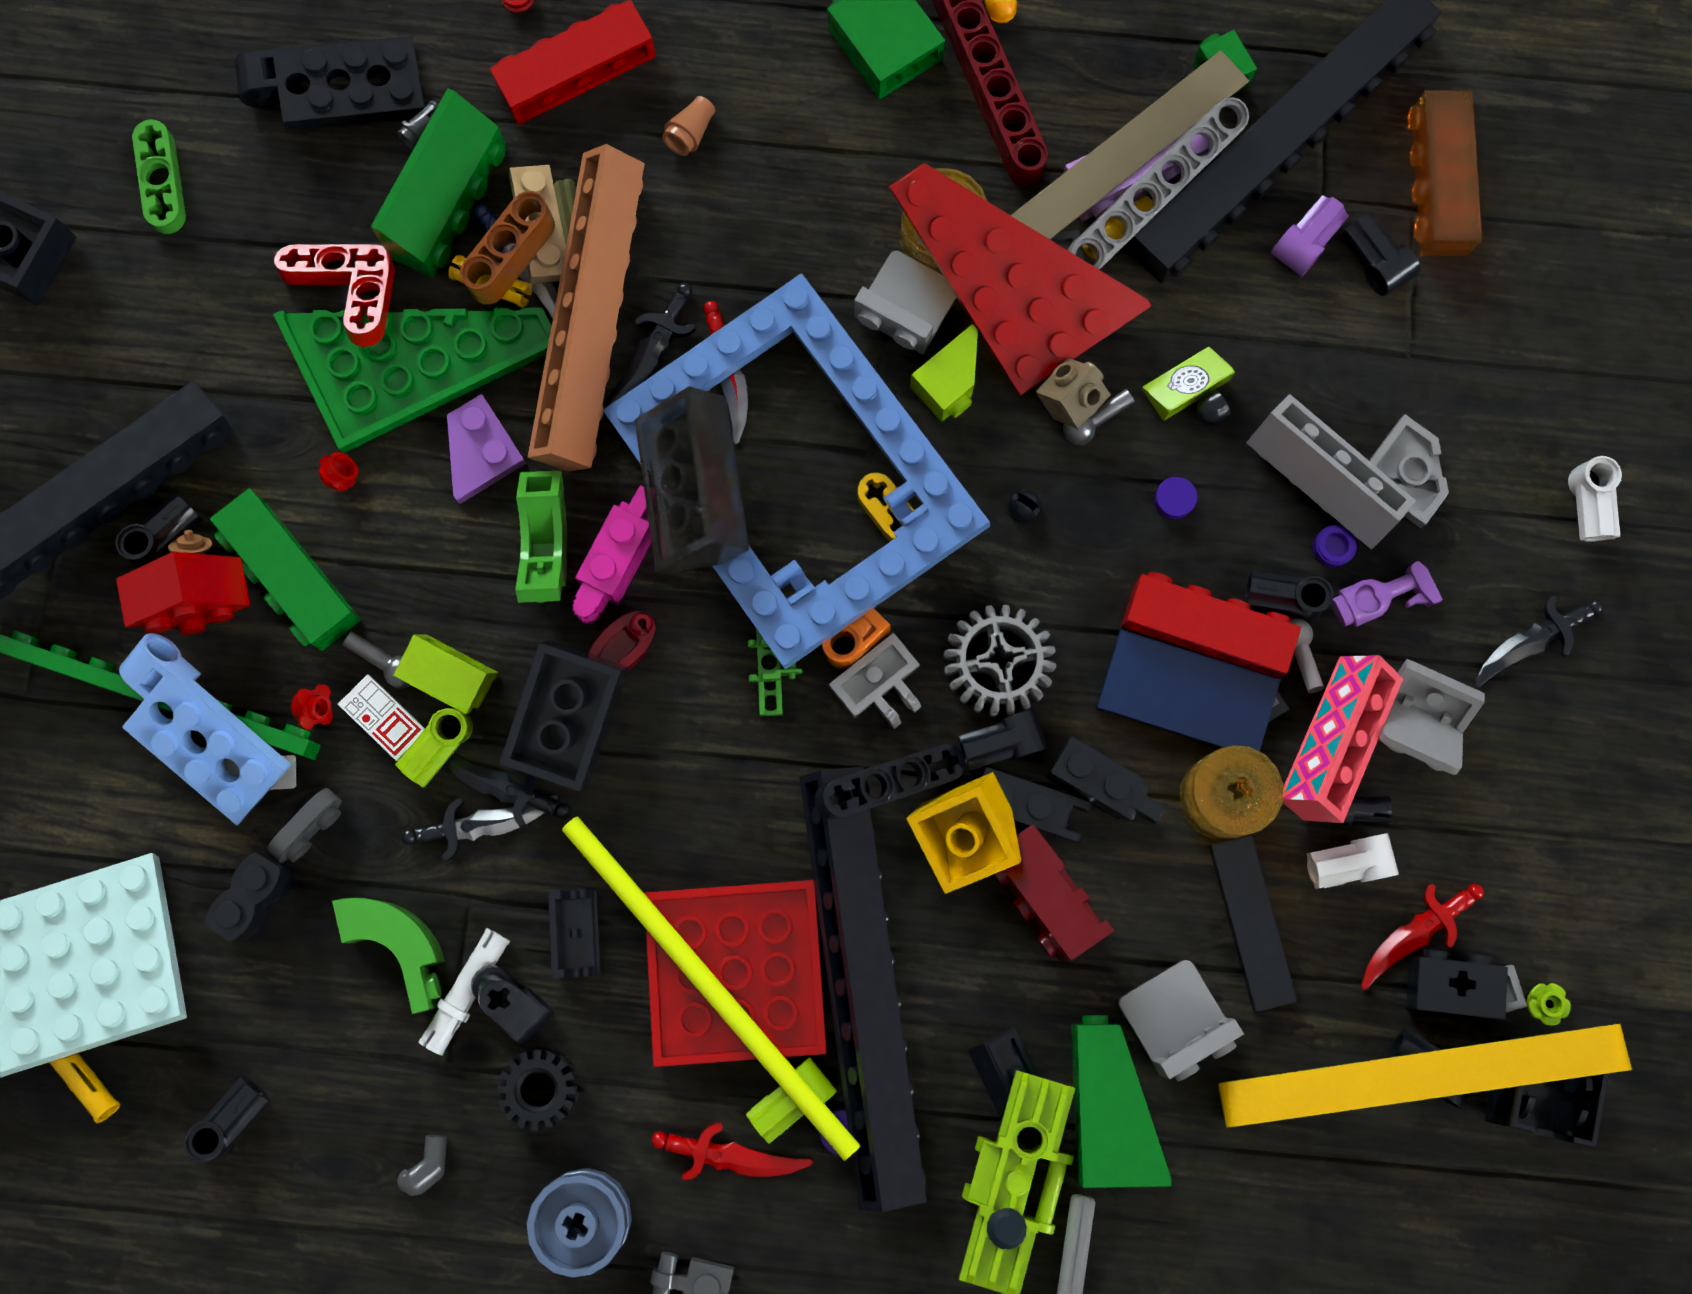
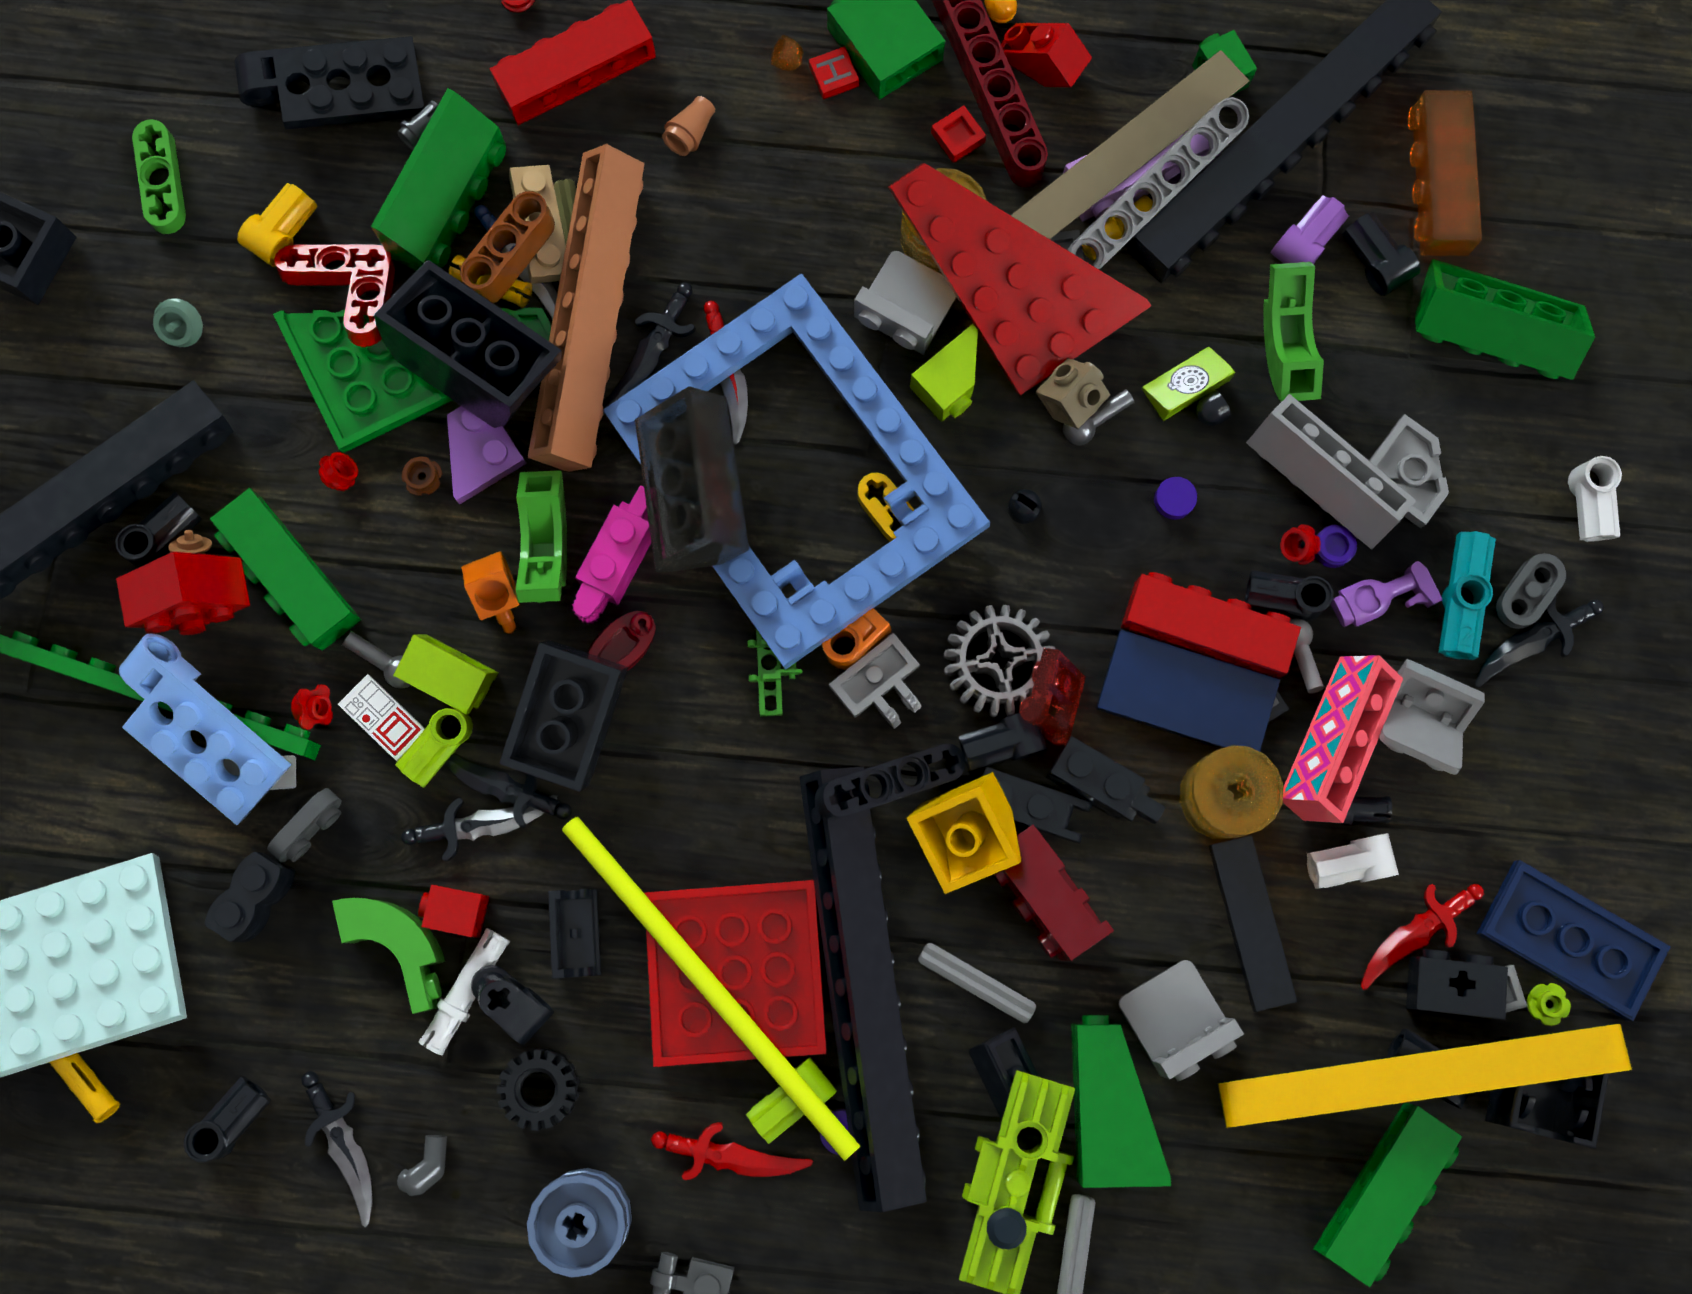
none -> sand green hat [153,298,203,347]
none -> yellow piece [237,183,318,267]
none -> piece [301,1071,372,1227]
none -> black windscreen [374,260,562,428]
none -> reddish brown plate [402,457,442,496]
none -> red brick [418,885,490,938]
none -> orange piece [461,551,519,633]
none -> clear orange hinge [771,35,803,71]
none -> red tile [809,46,859,100]
none -> light grey axle [918,943,1036,1023]
none -> red plate [931,105,987,163]
none -> red slope [1001,23,1092,88]
none -> clear red plate [1019,648,1086,745]
none -> bright green arch [1264,262,1324,402]
none -> red plate [1280,524,1321,565]
none -> green brick [1313,1103,1462,1287]
none -> green slope [1415,259,1595,380]
none -> teal piece [1438,531,1496,660]
none -> dark blue tile [1476,860,1671,1021]
none -> dark grey plate [1496,553,1566,629]

